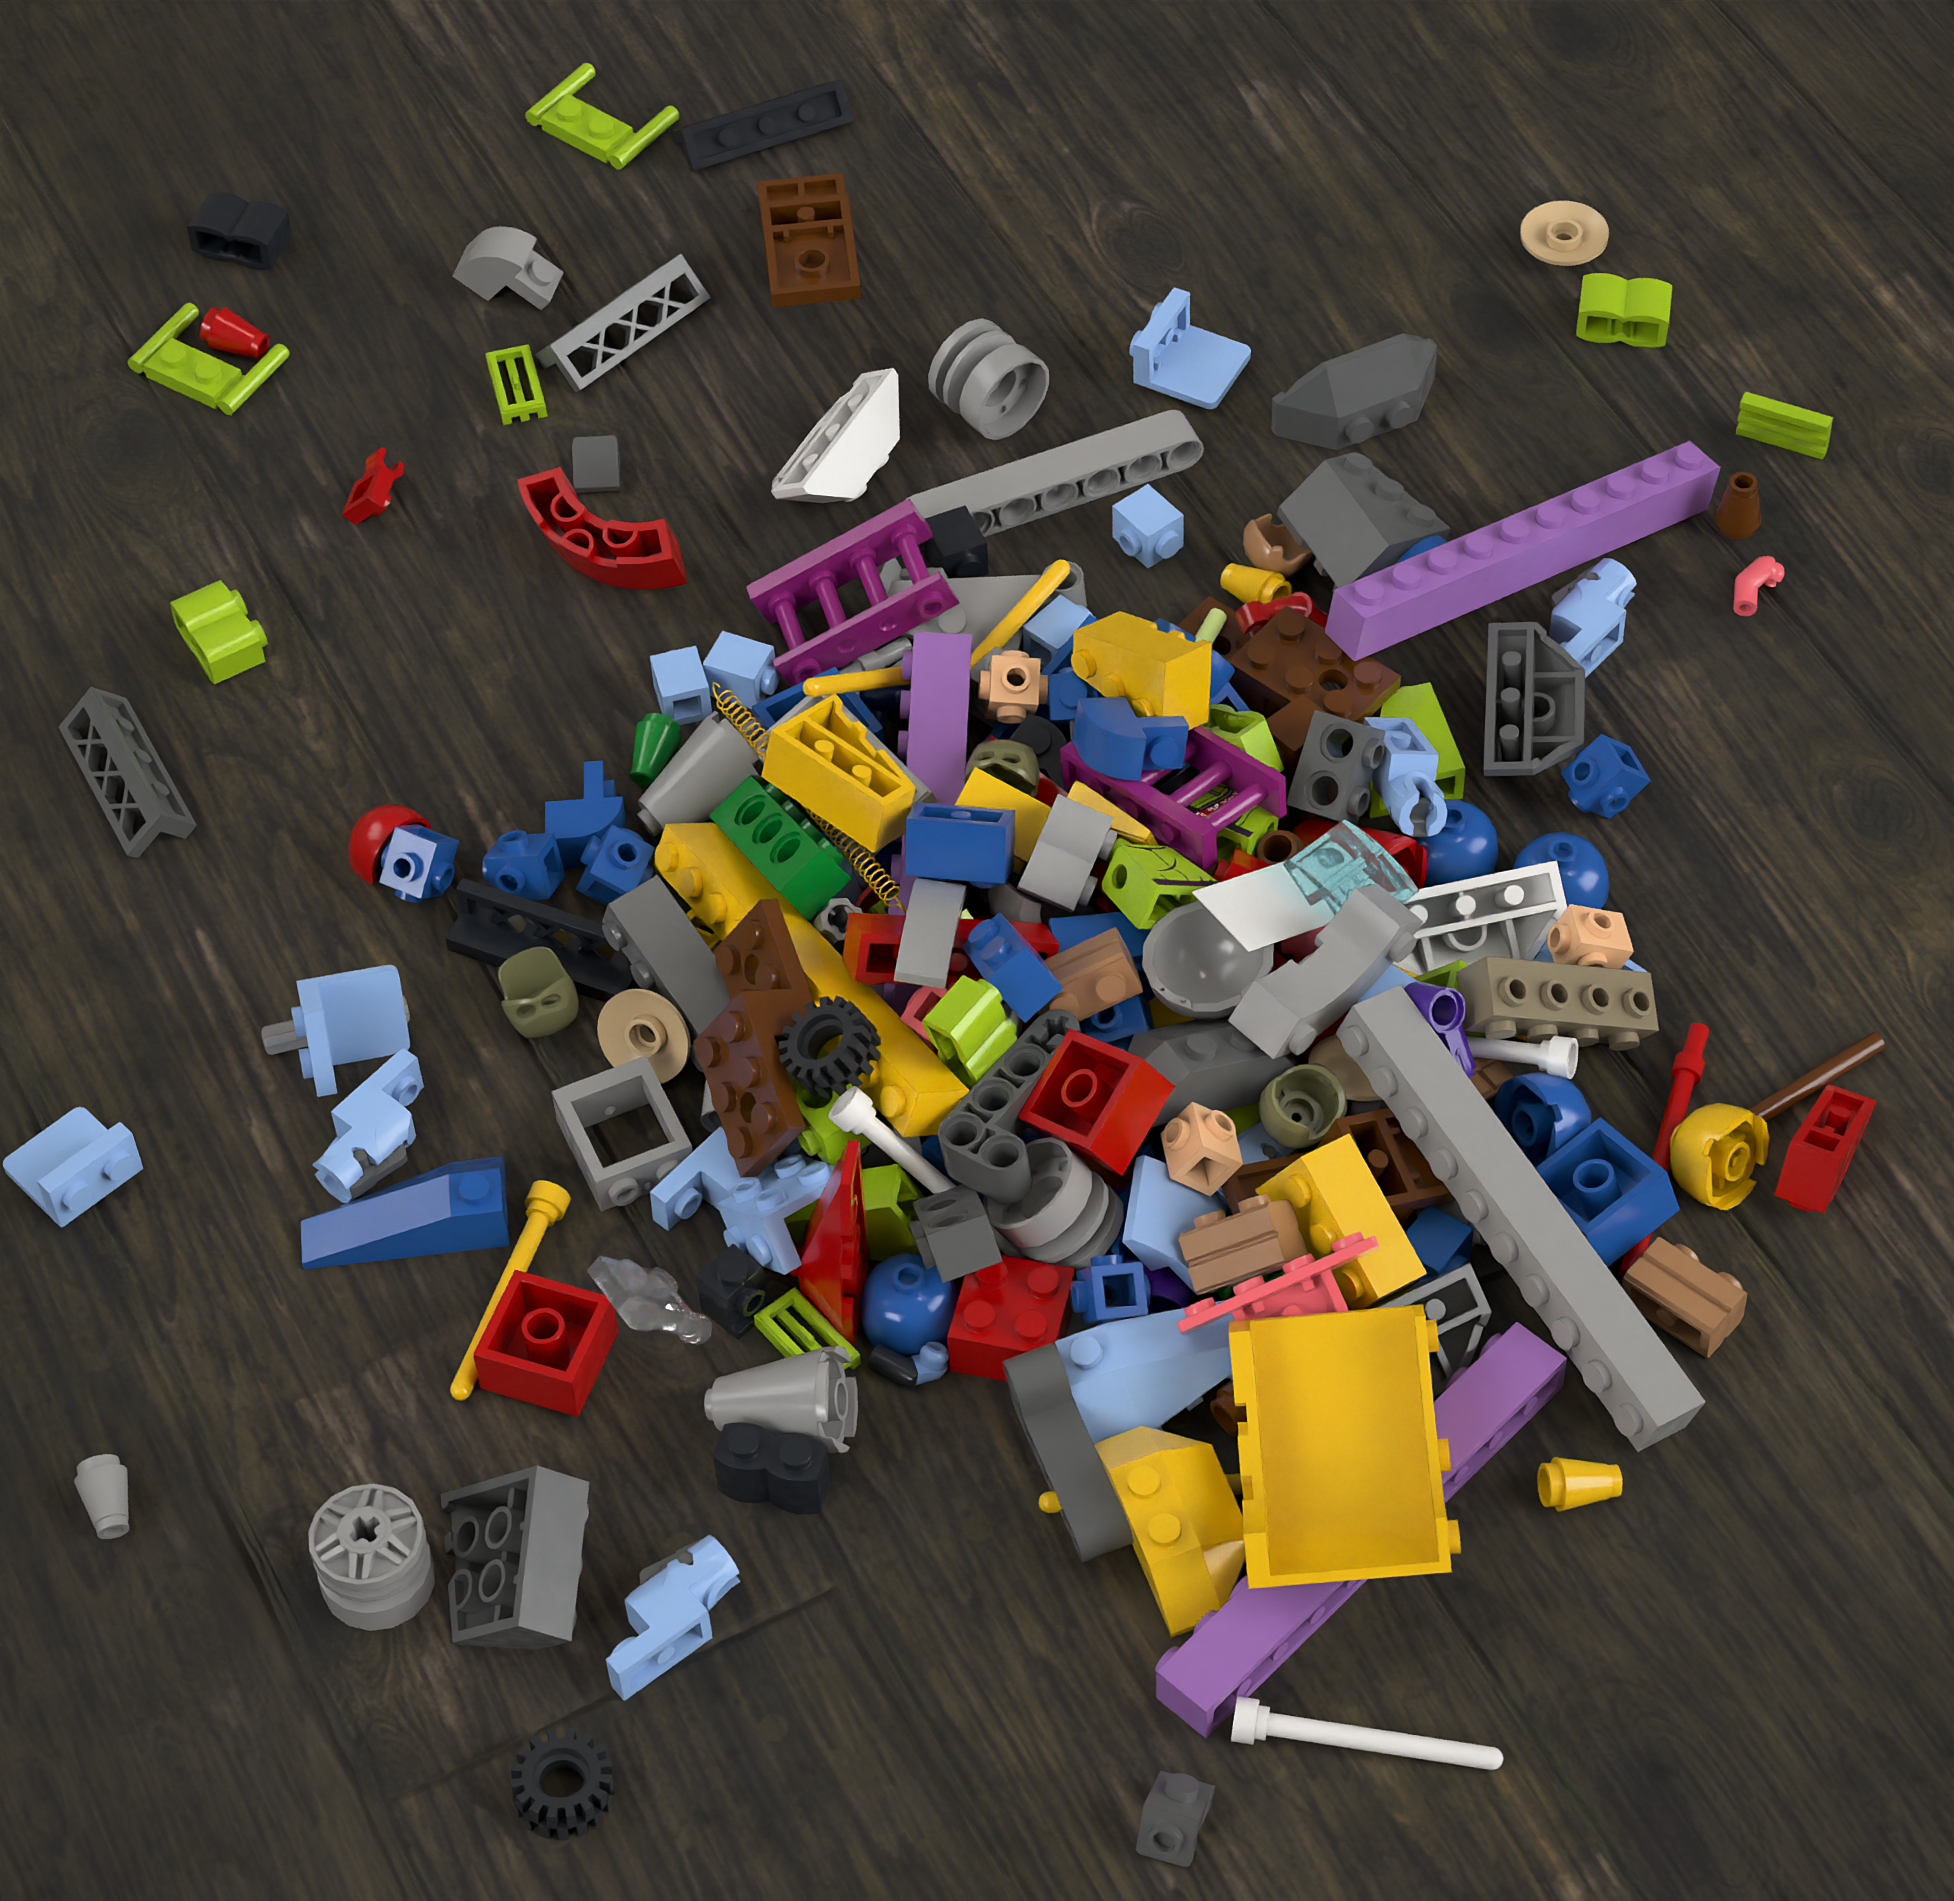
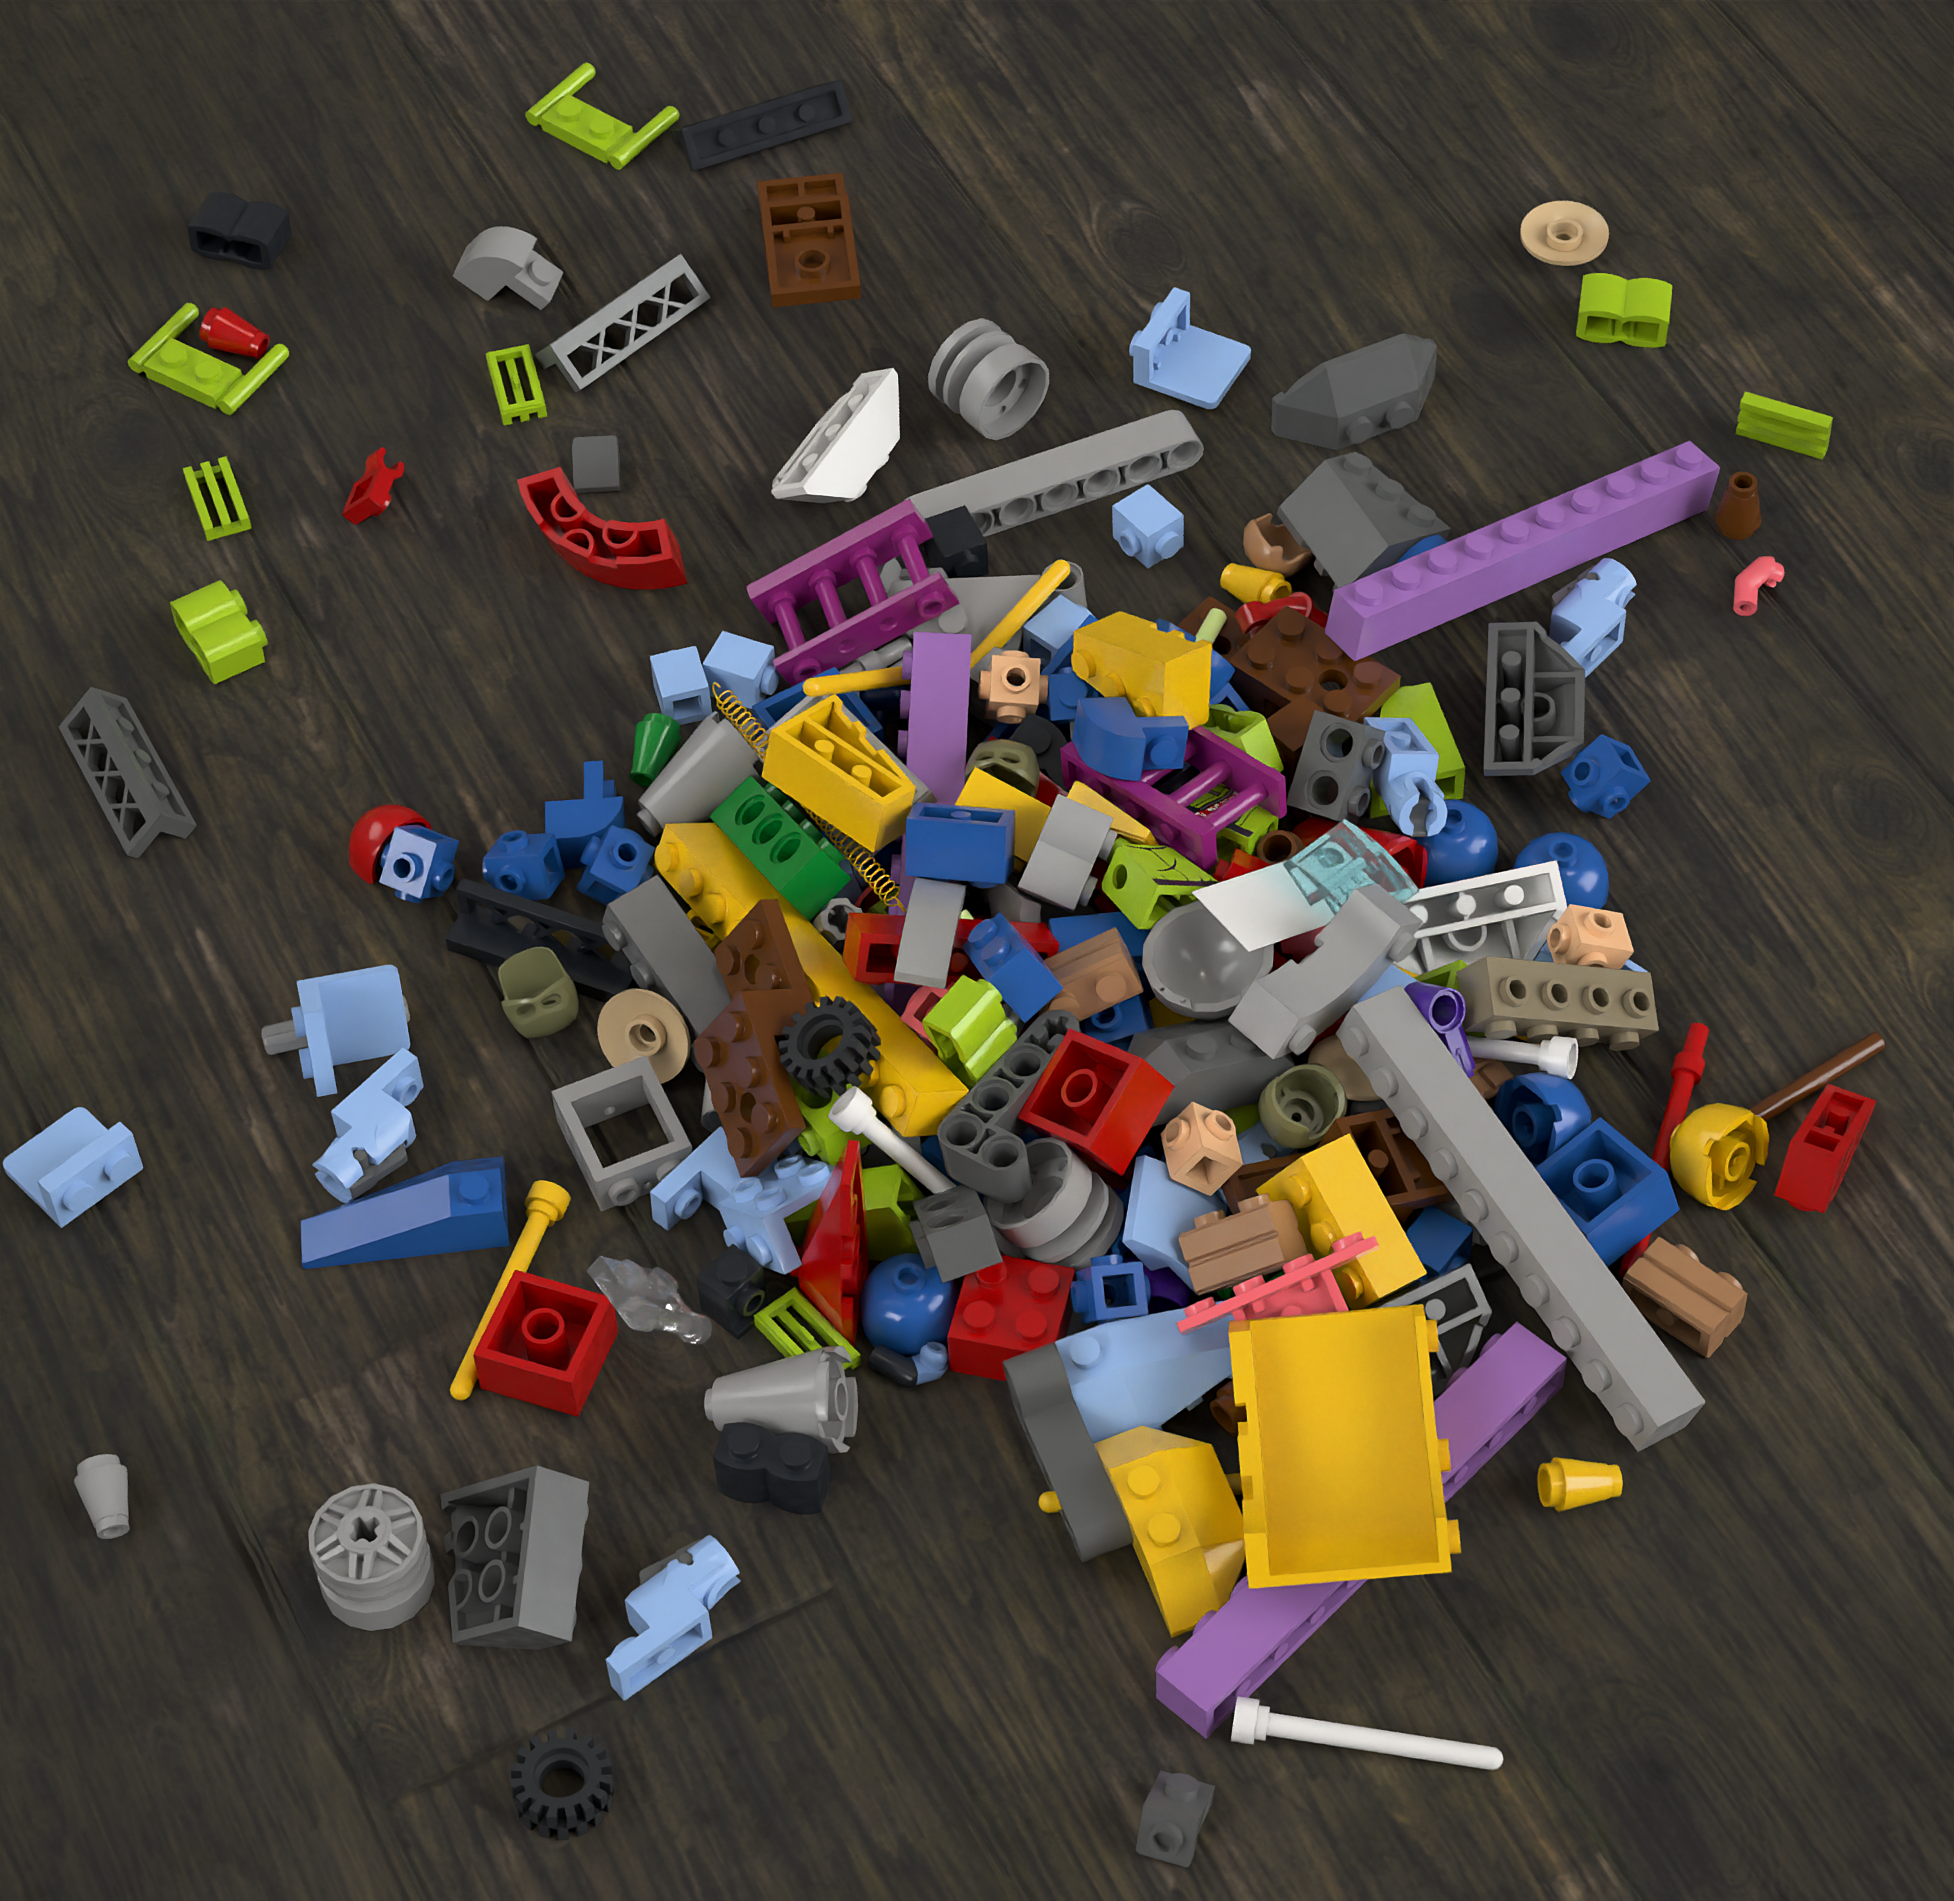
none -> lime tile [183,456,252,541]

